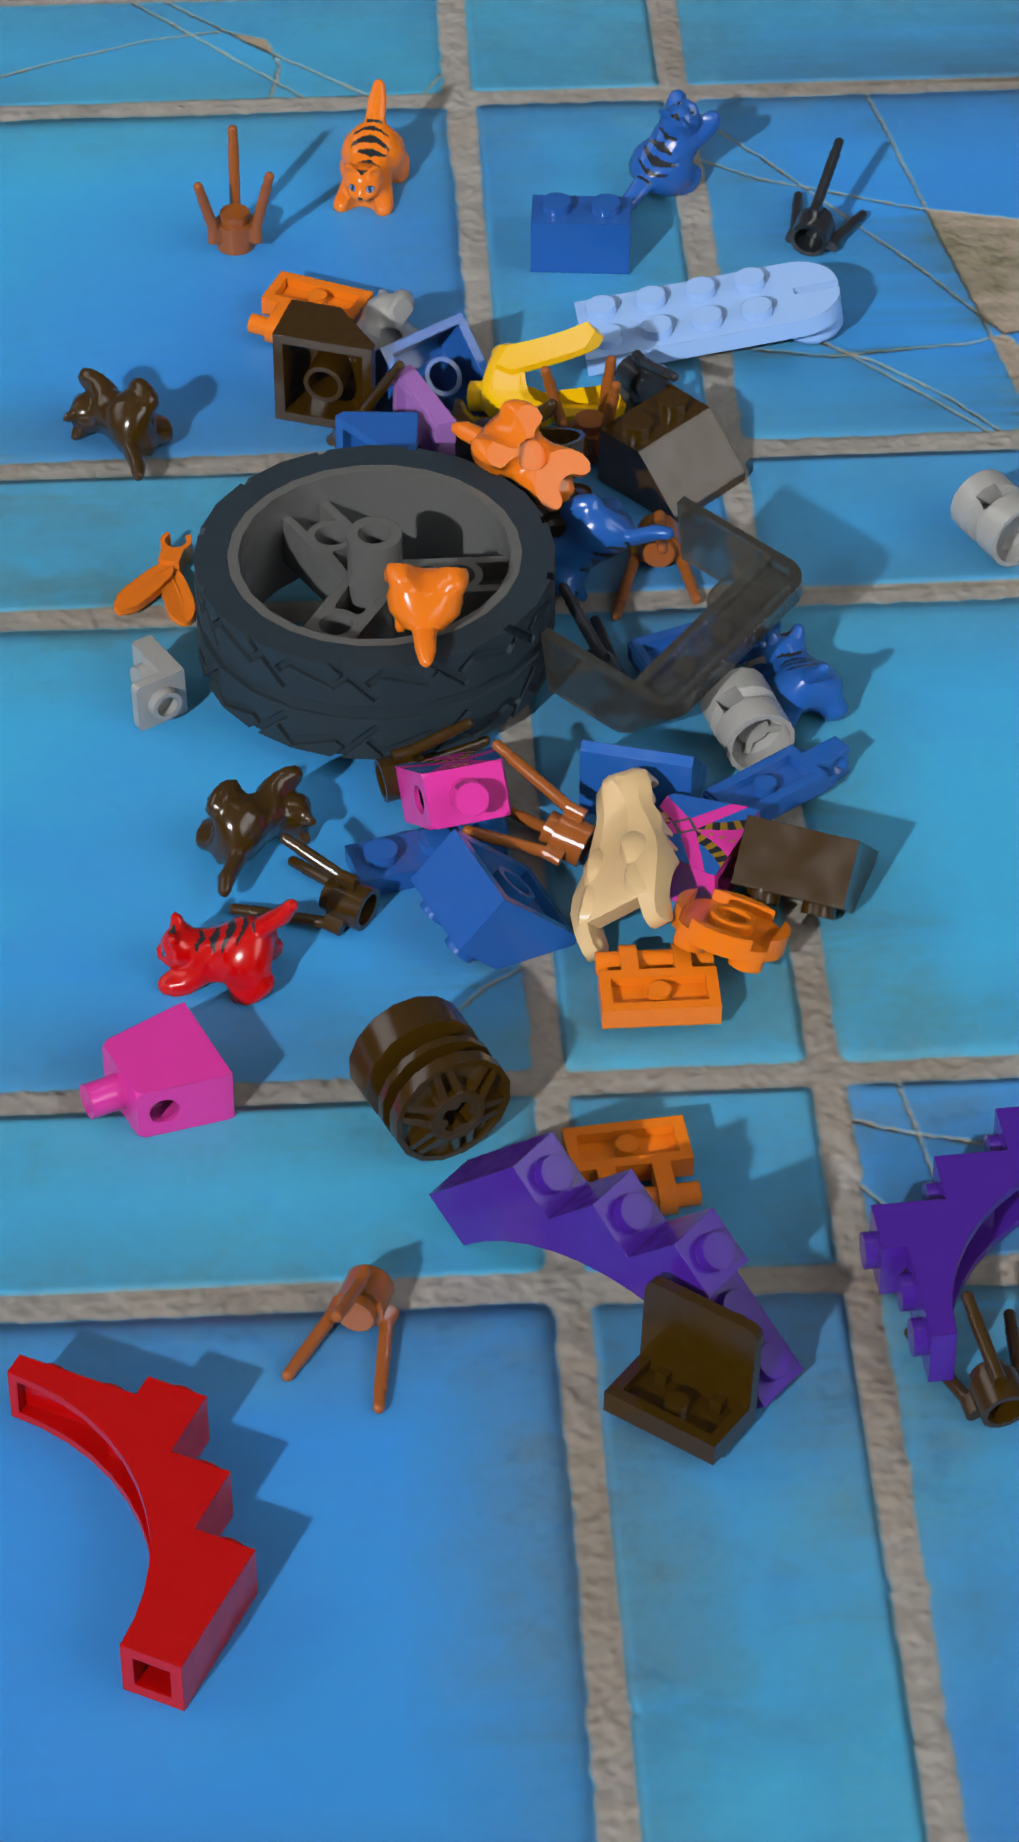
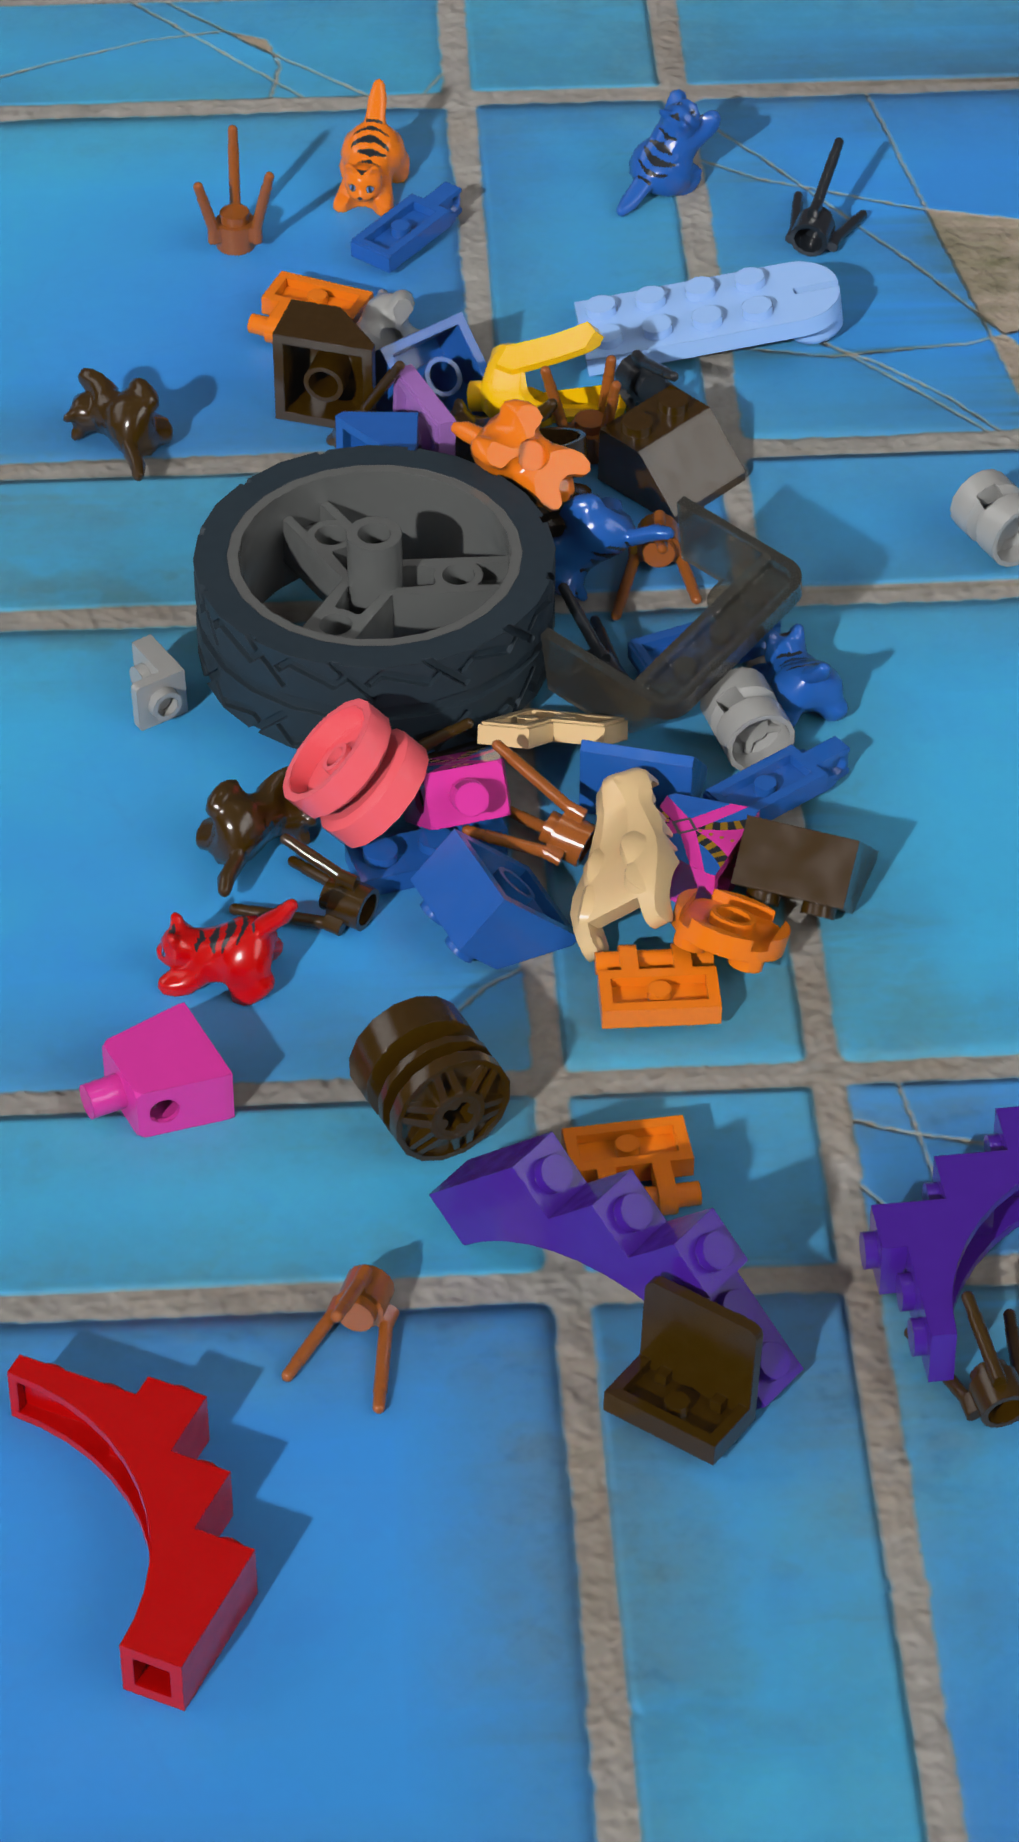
orange piece [114,531,196,627] -> none
orange animal [384,563,469,668] -> none
blue slope [531,192,631,274] -> none
none -> coral wheel [282,698,429,849]
none -> blue hinge [350,181,462,273]
none -> tan tile [477,708,628,749]

